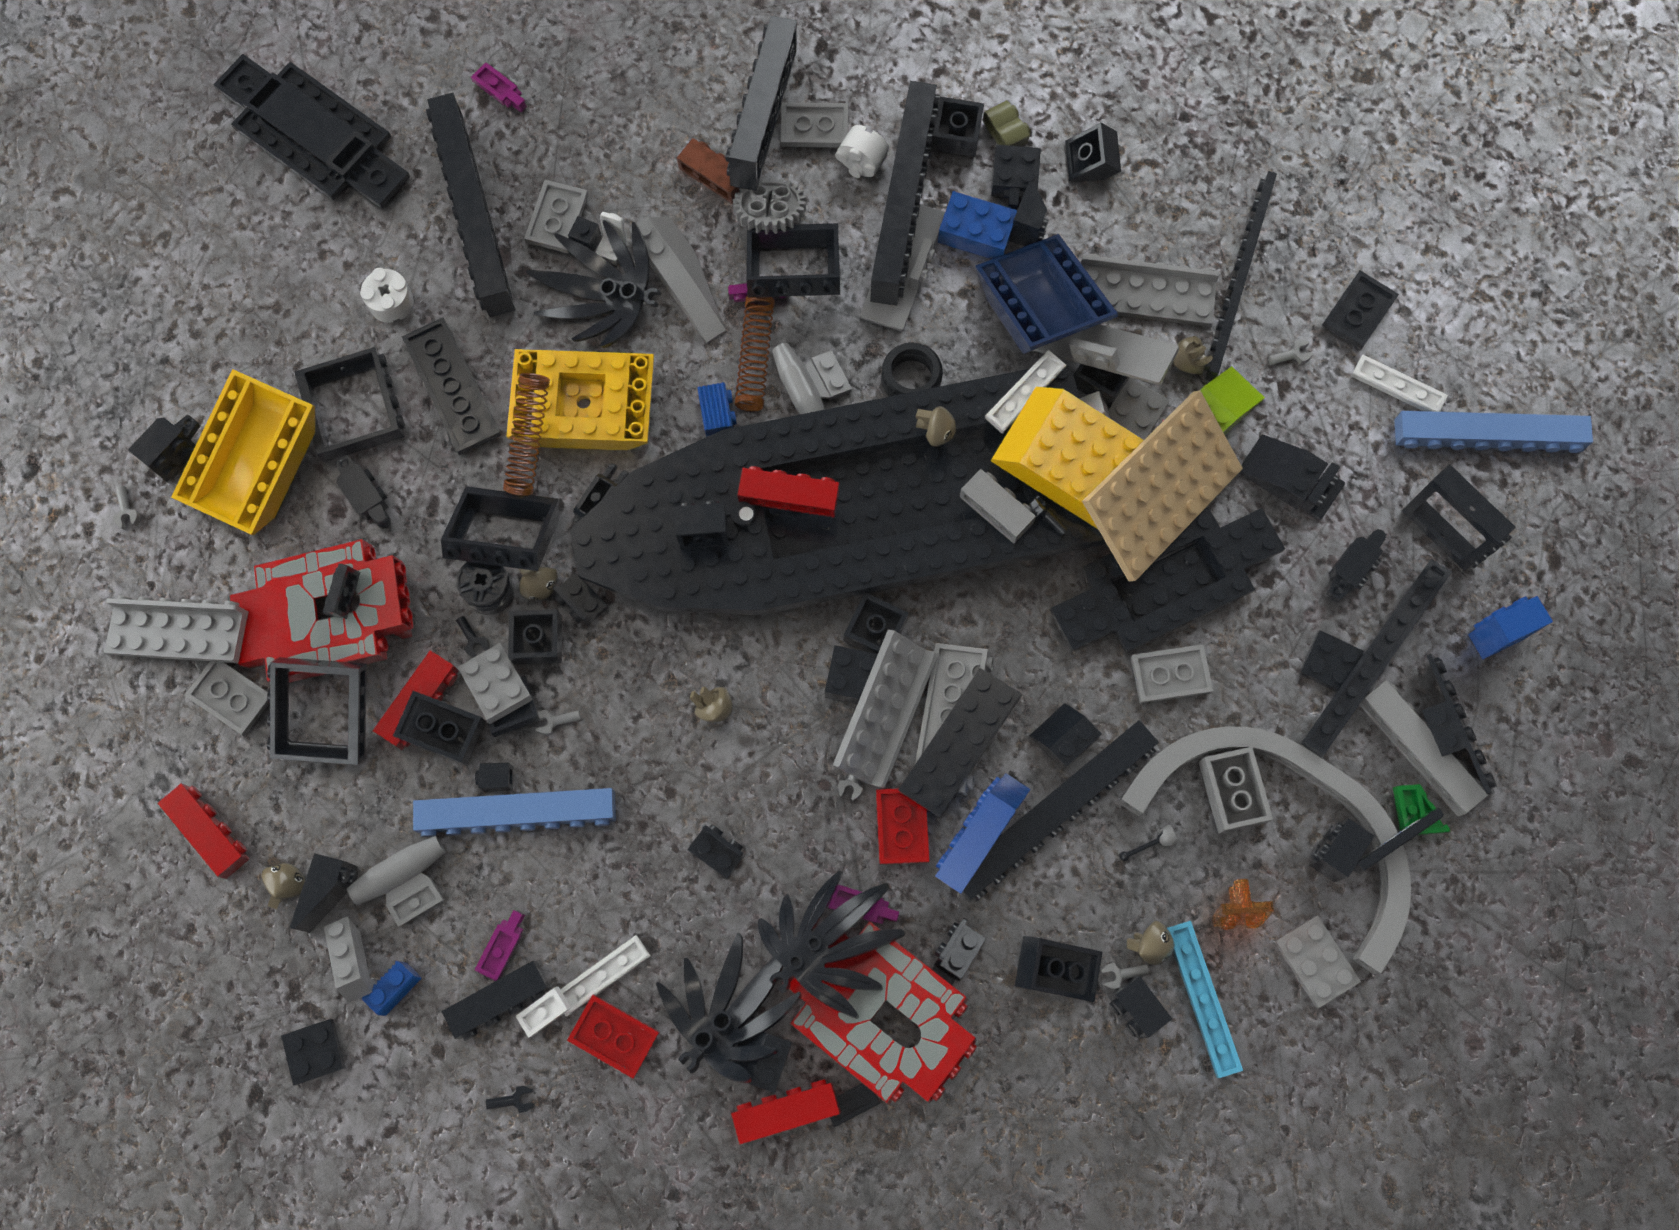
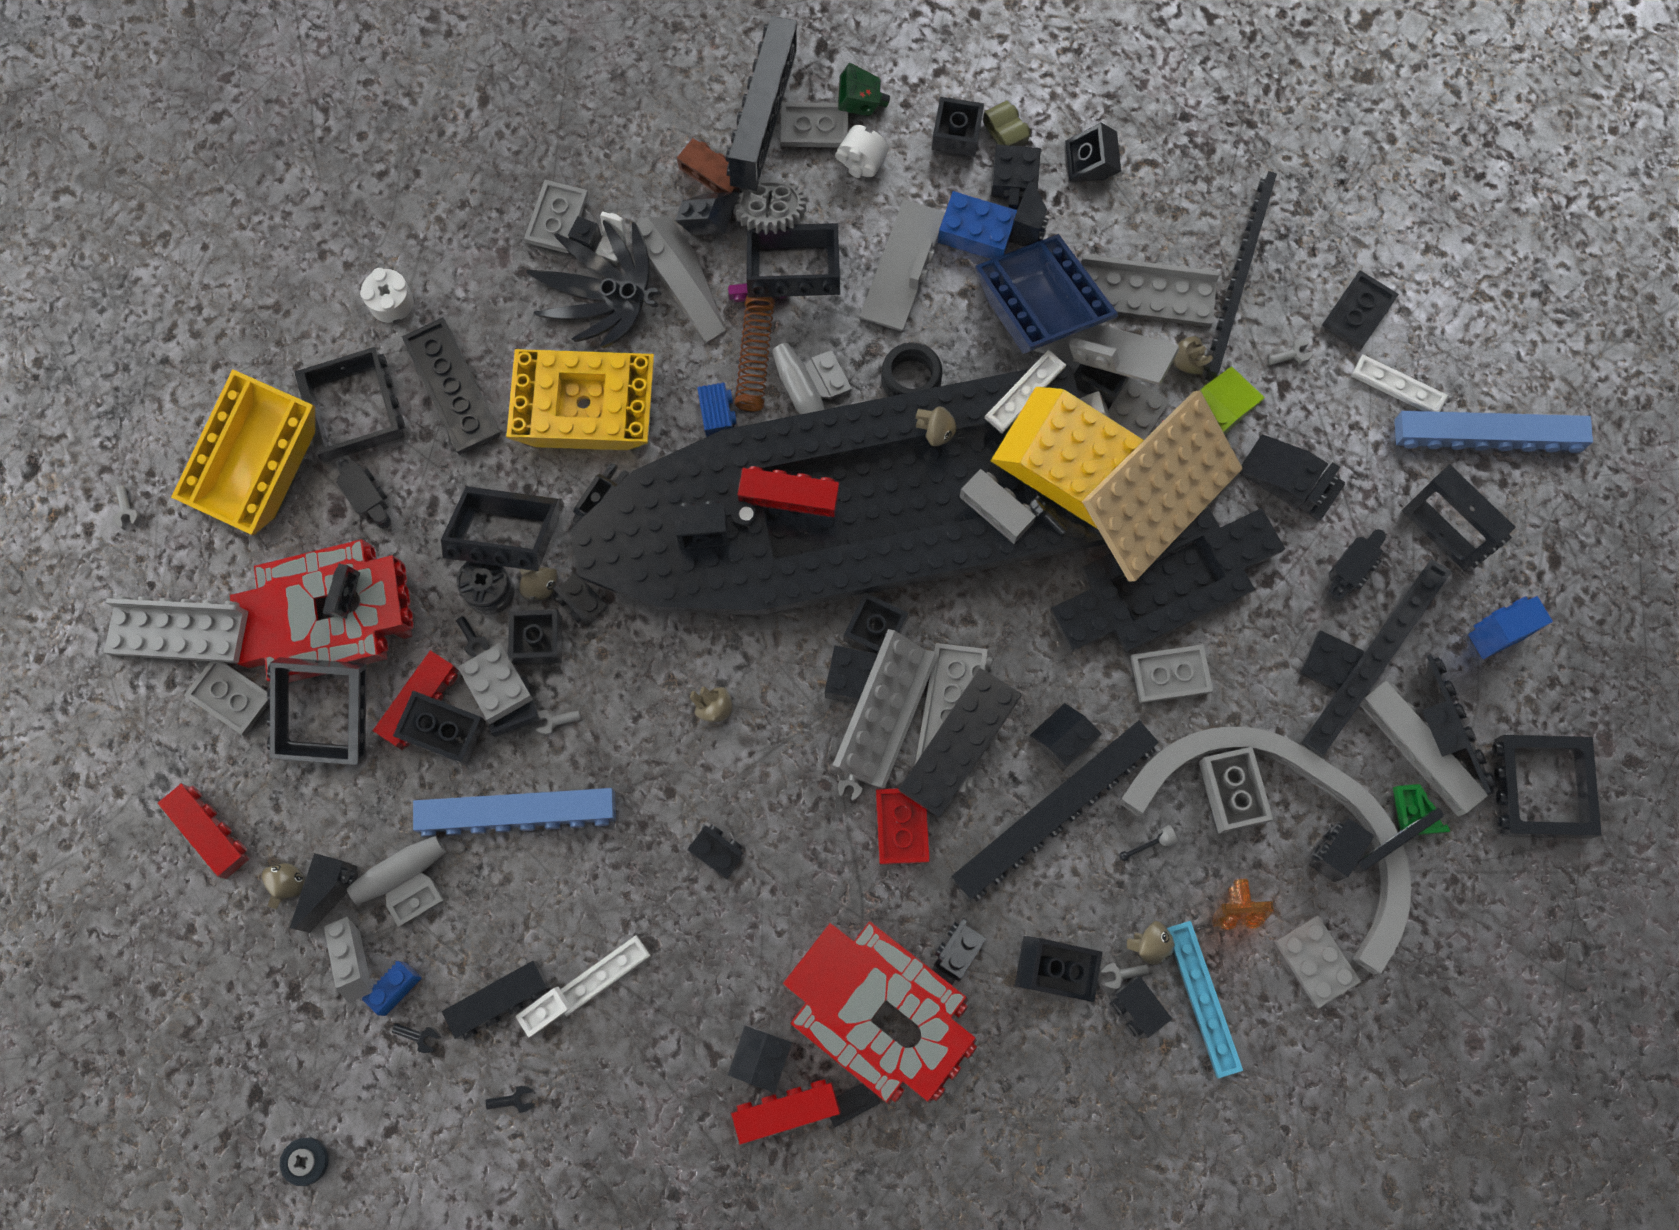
black hinge [128,414,201,482] -> none
black piece [213,54,411,209] -> none
black plate [281,1019,346,1086] -> none
black brick [426,92,516,317] -> none
magenta hinge [471,62,527,113] -> none
black brick [475,762,513,792] -> none
magenta hinge [475,910,525,981] -> none
dark orange piece [503,373,550,496] -> none
red plate [567,994,660,1079] -> none
black plant [656,933,802,1083] -> none
black plant [758,871,905,1019] -> none
magenta hinge [828,885,900,924] -> none
black brick [870,80,940,306] -> none
blue piece [935,773,1031,894] -> none
none -> black wheel [280,1138,329,1186]
none -> black bar [392,1023,441,1053]
none -> black slope [675,191,739,235]
none -> dark green torso [838,63,890,116]
none -> black piece [1492,735,1602,839]

